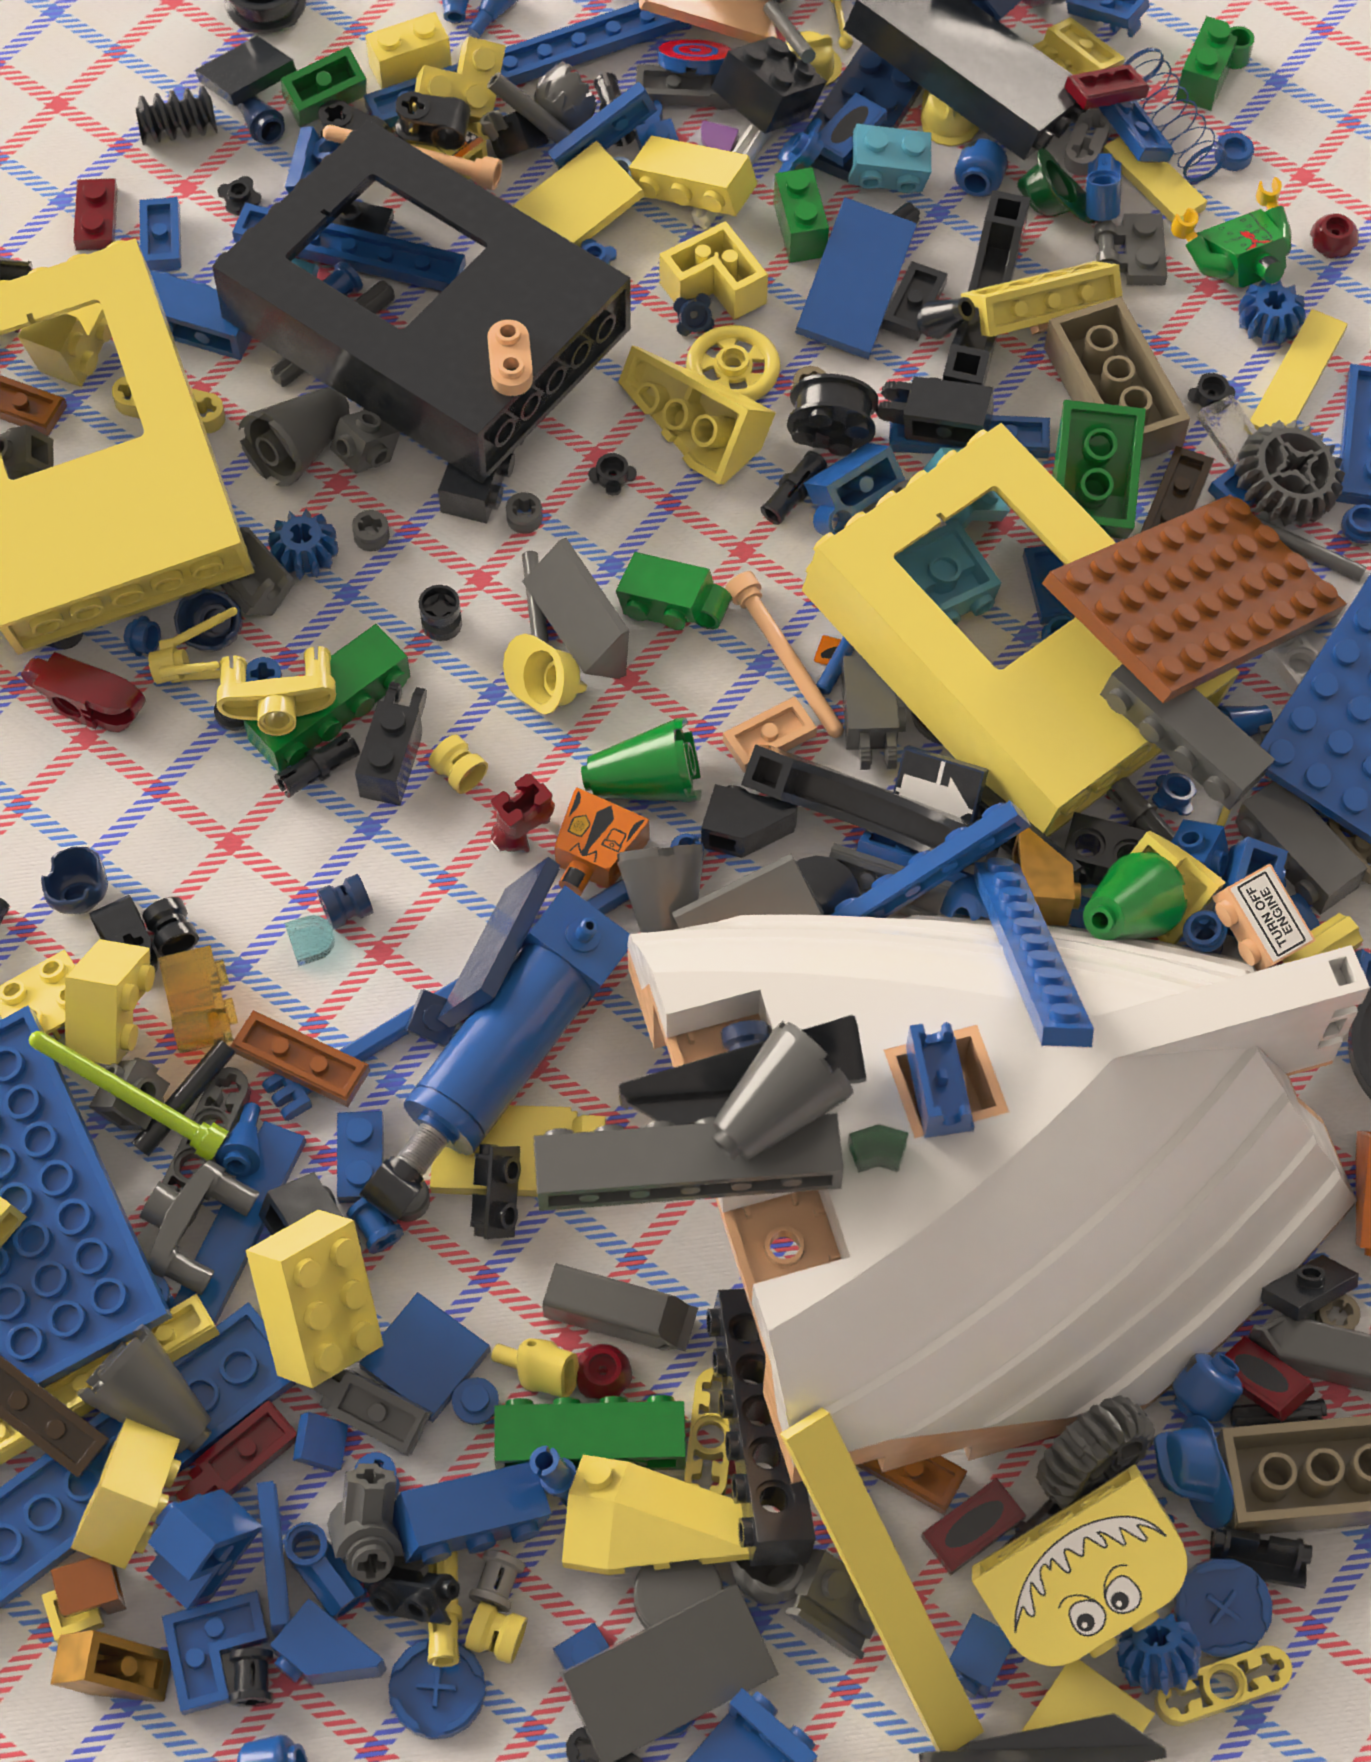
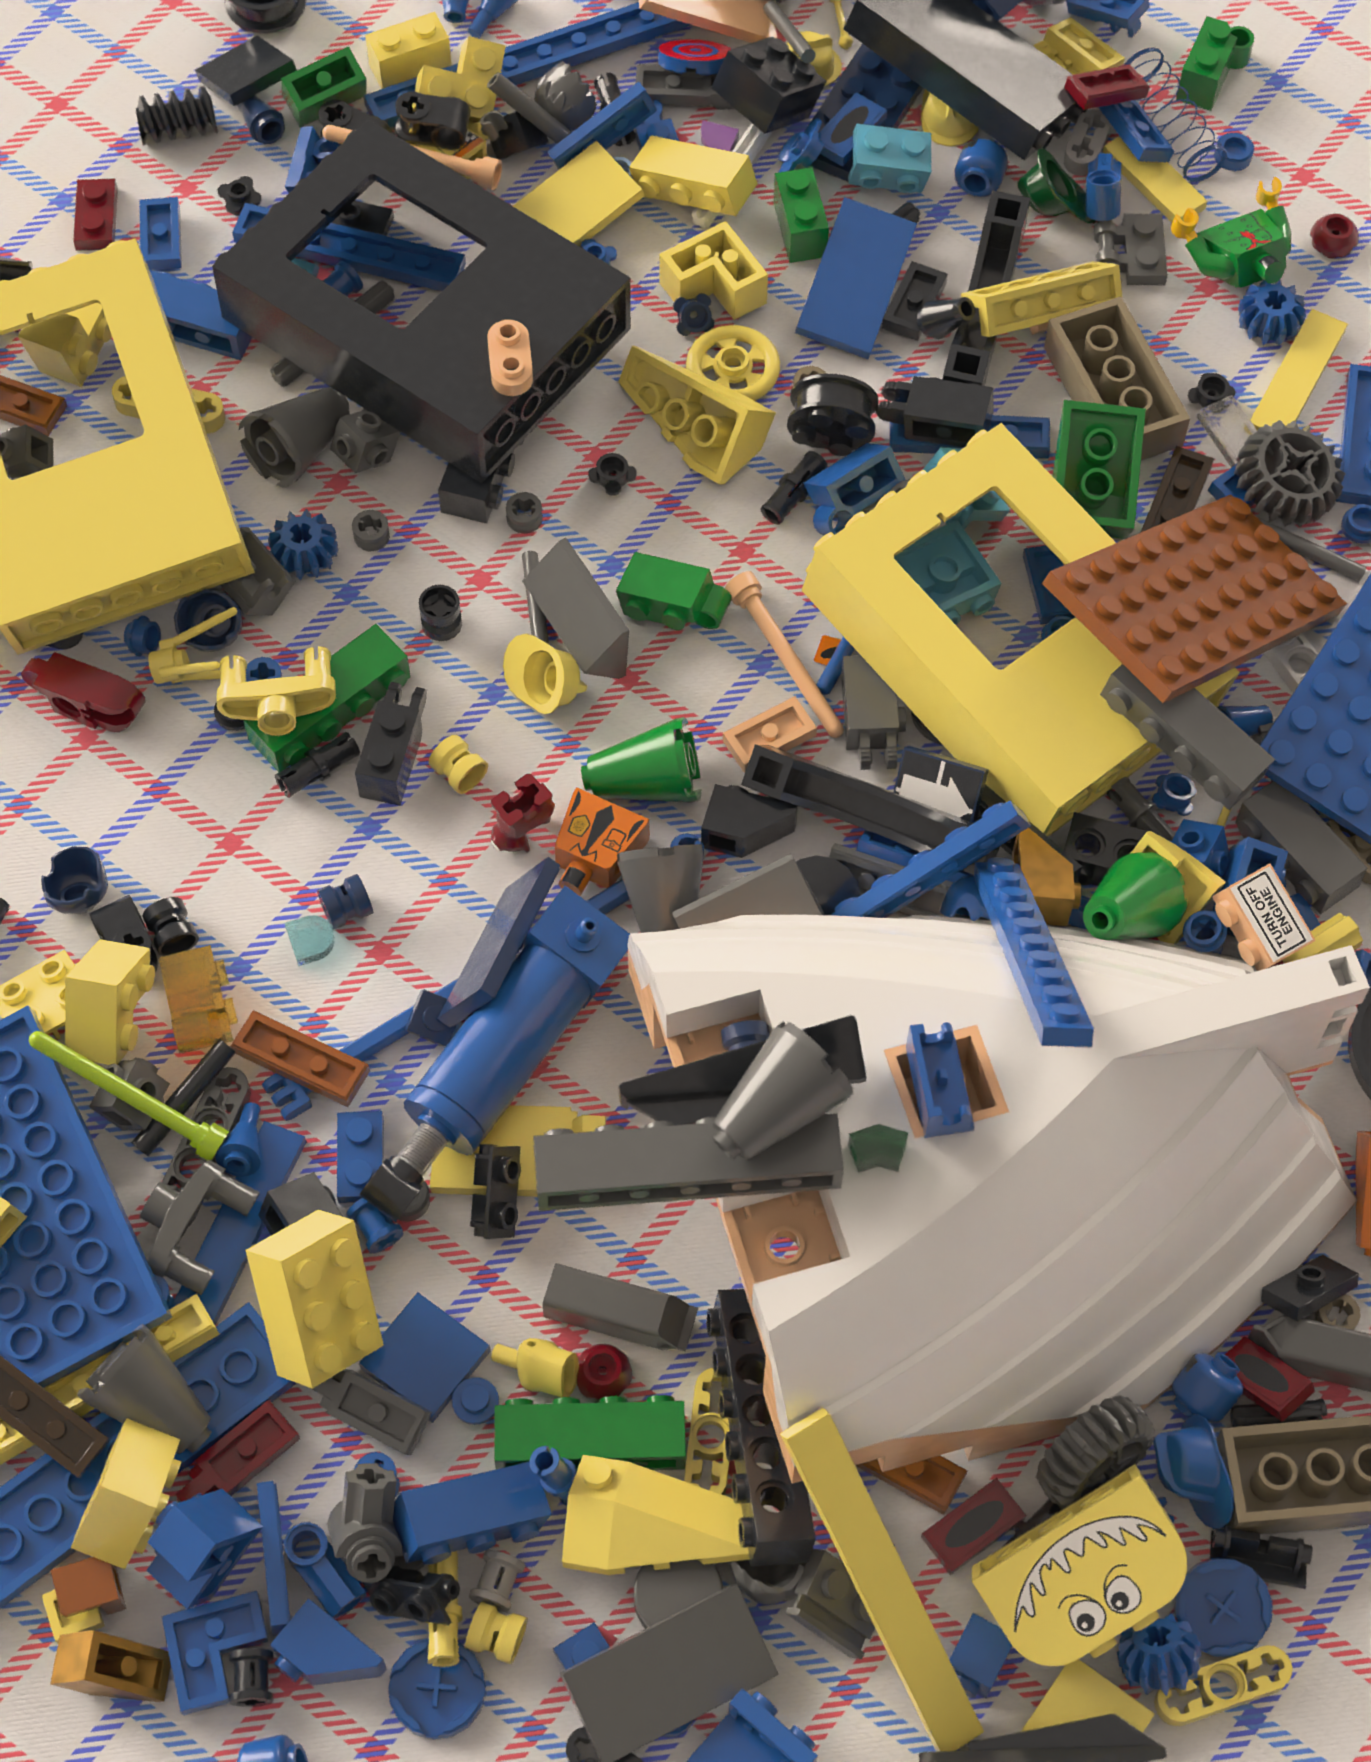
blue tile [292,1412,349,1472] -> none

